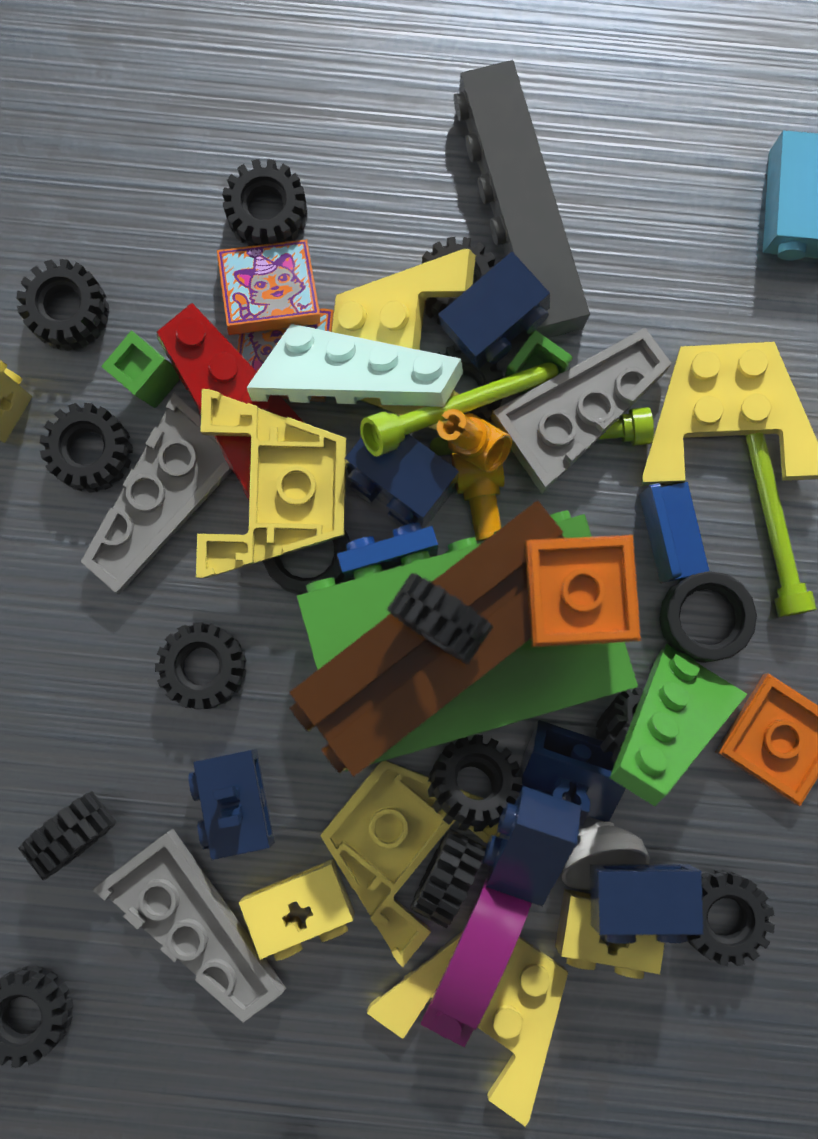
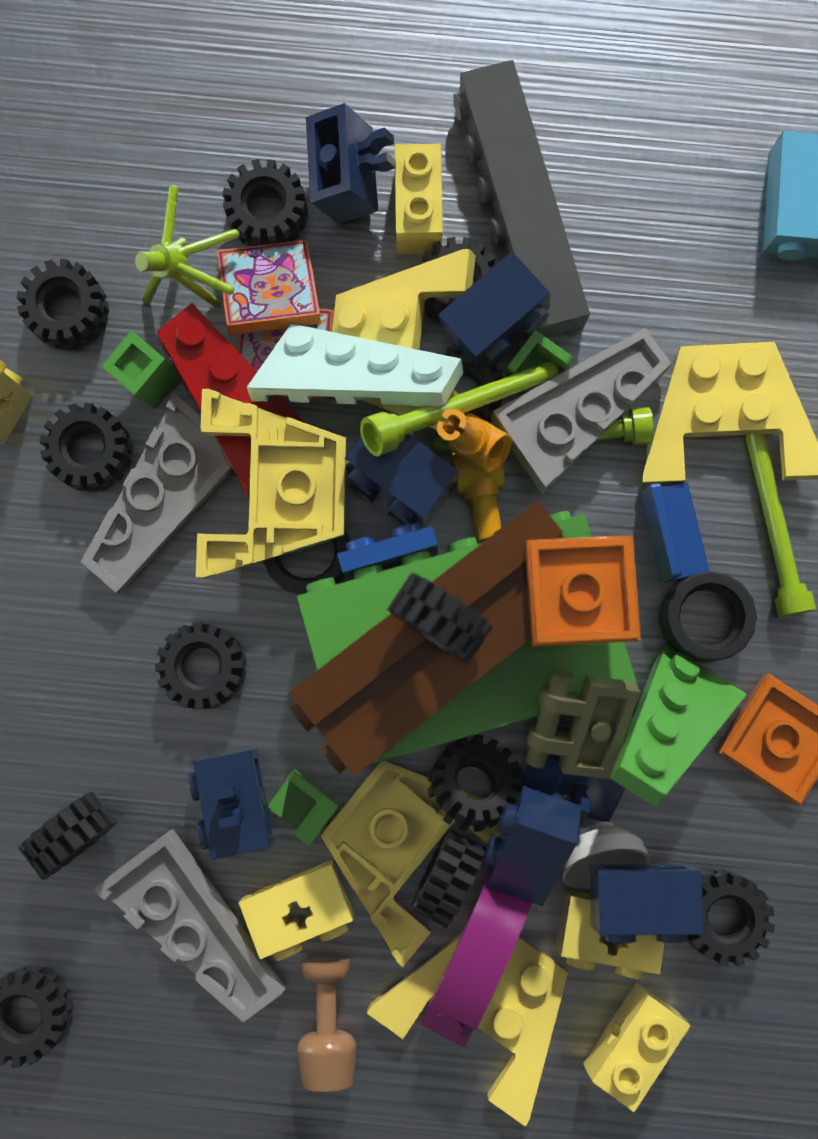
none -> lime plant [135,185,239,307]
none -> bright green panel [268,768,341,846]
none -> medium nougat piece [297,957,357,1092]
none -> dark blue brick [306,103,396,224]
none -> light yellow brick [395,144,443,255]
none -> olive plate [526,669,640,779]
none -> light yellow brick [583,982,691,1112]

